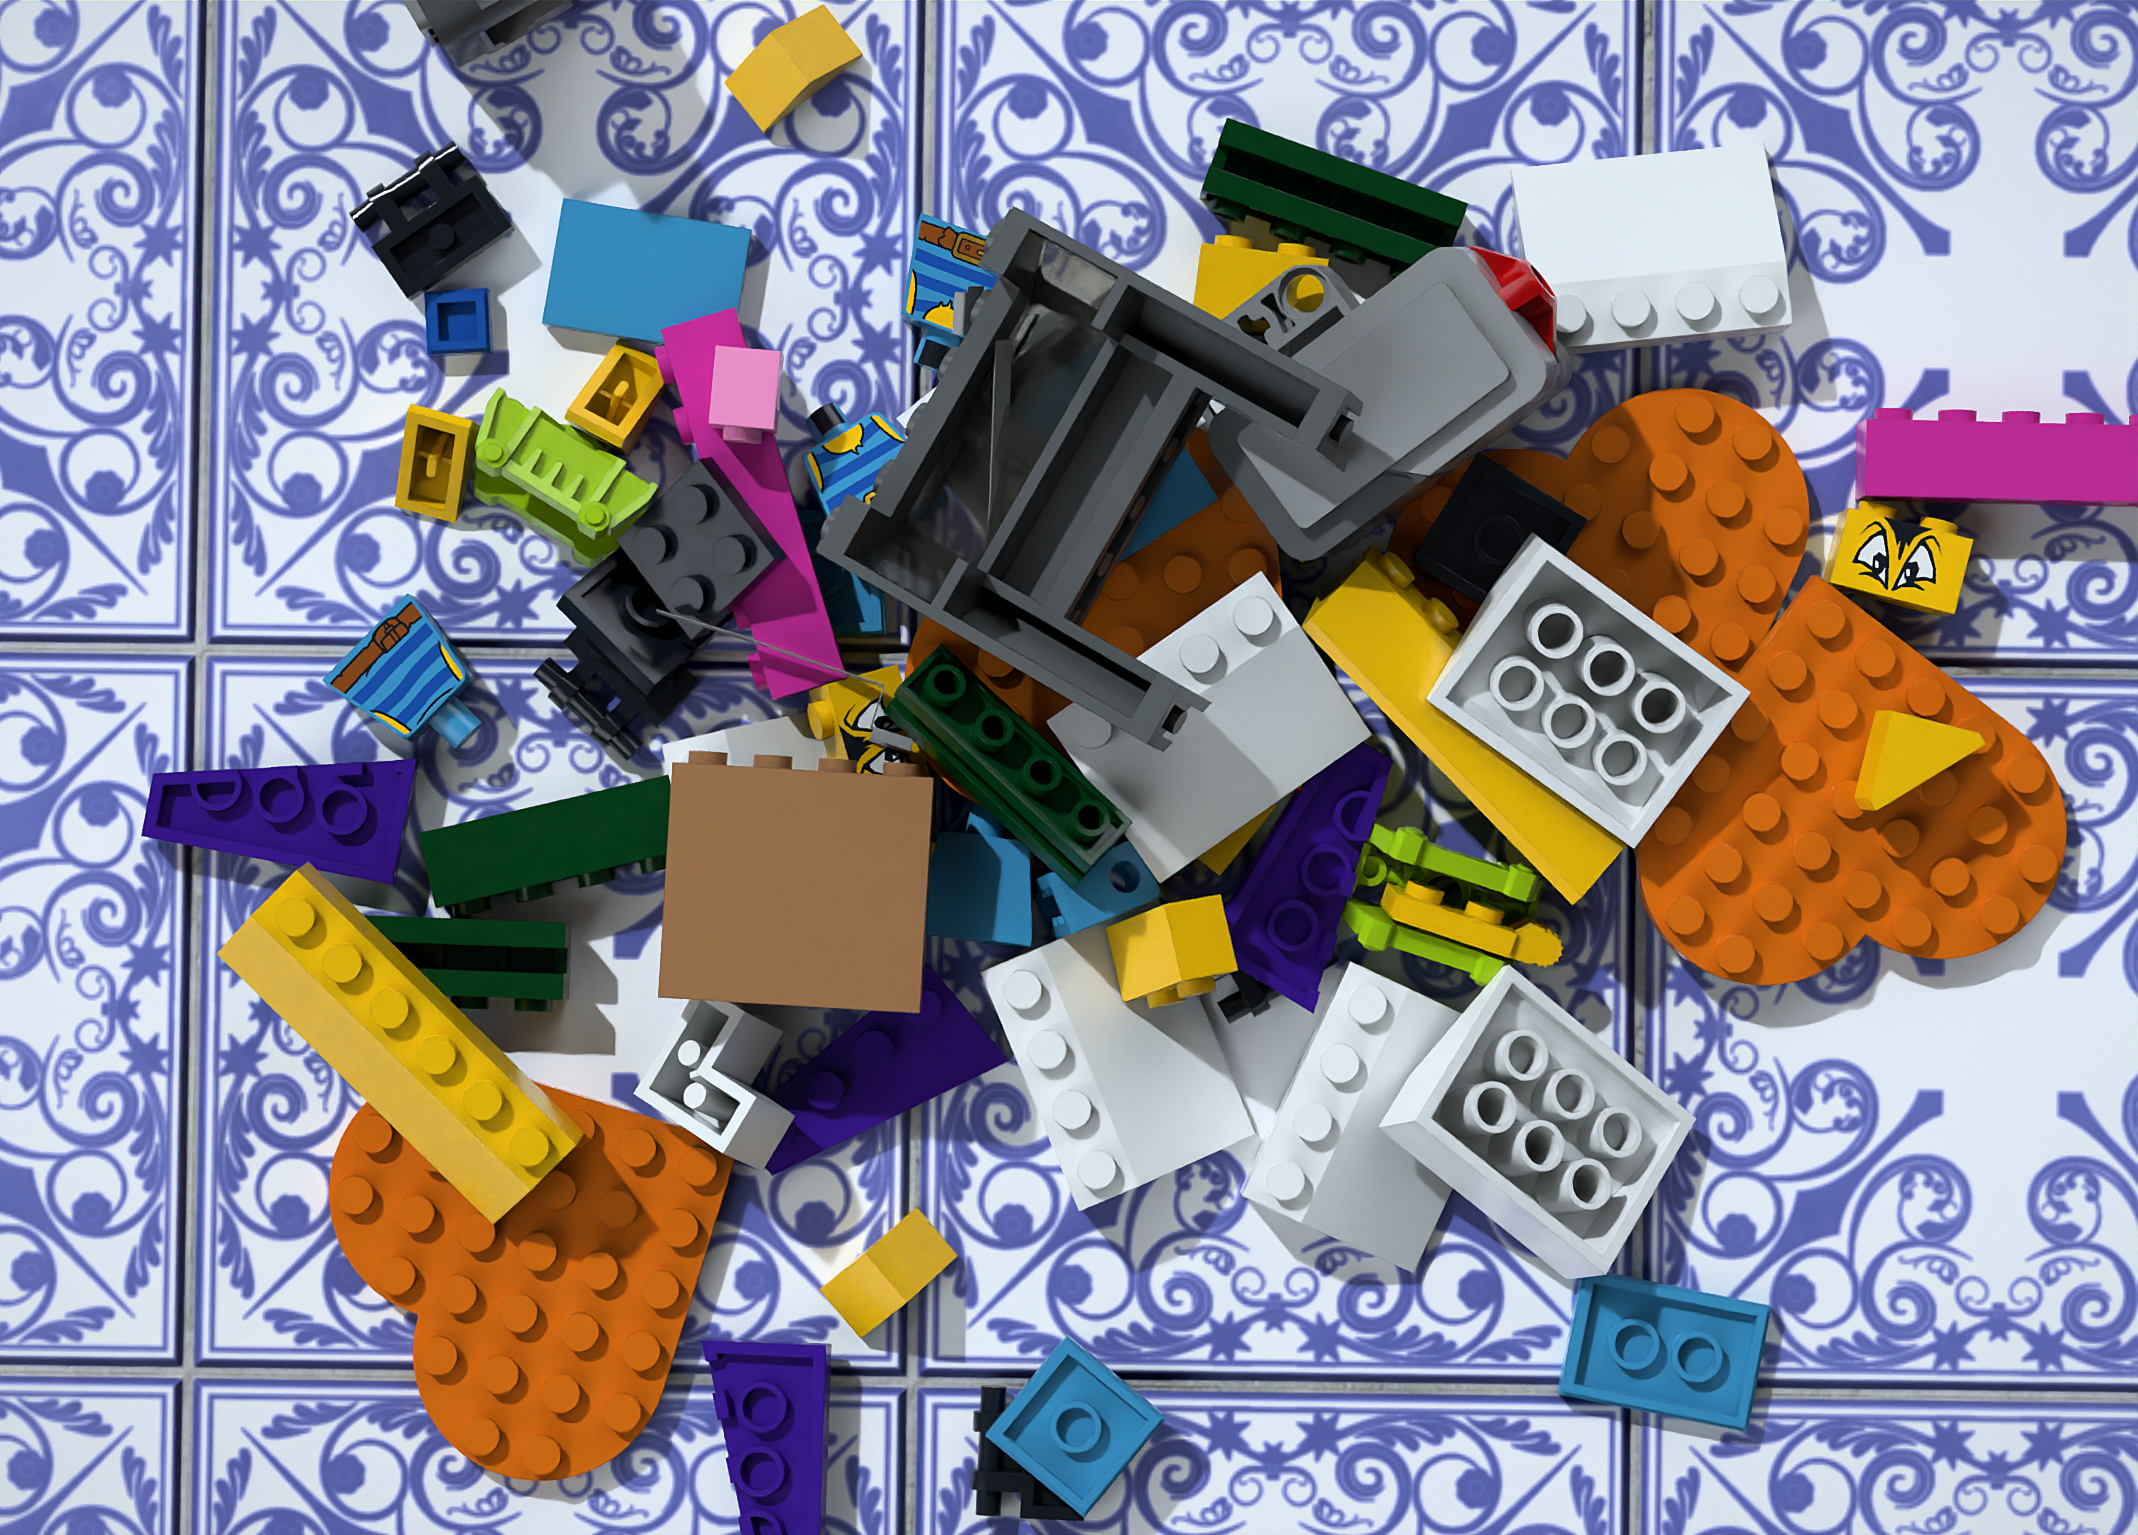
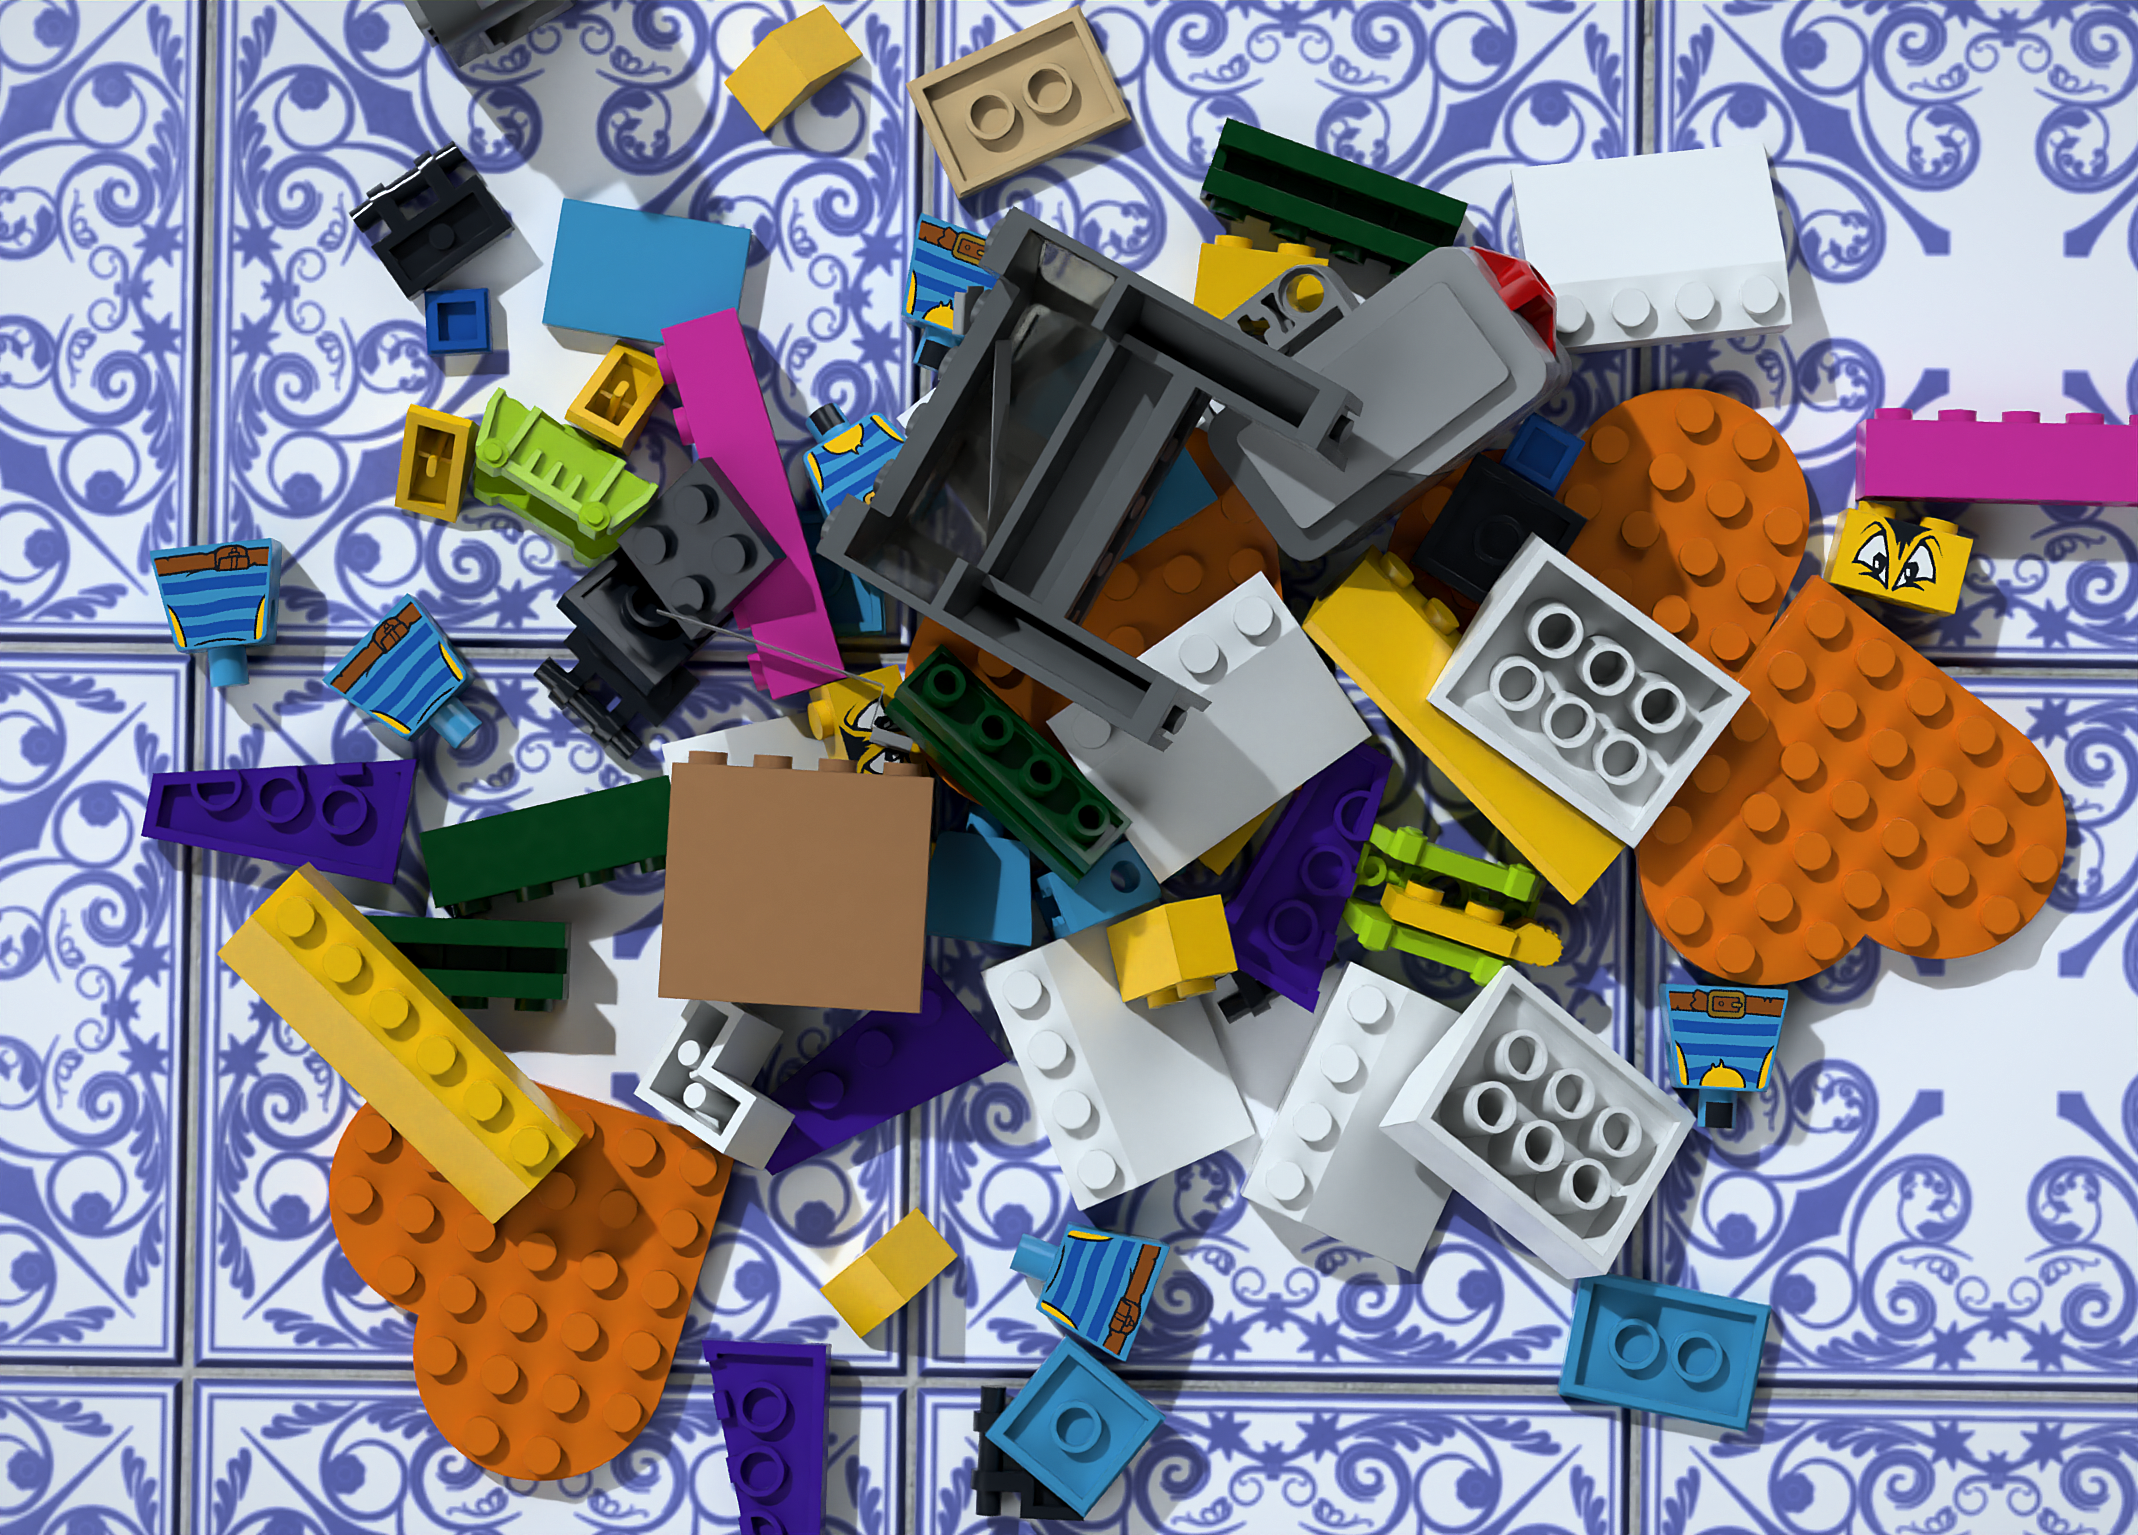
bright pink brick [709,345,784,444] -> none
yellow slope [1854,710,1986,811] -> none
none -> torso [150,538,282,688]
none -> tan tile [905,4,1132,201]
none -> torso [1009,1221,1170,1362]
none -> blue tile [1499,412,1586,498]
none -> torso [1658,983,1788,1129]

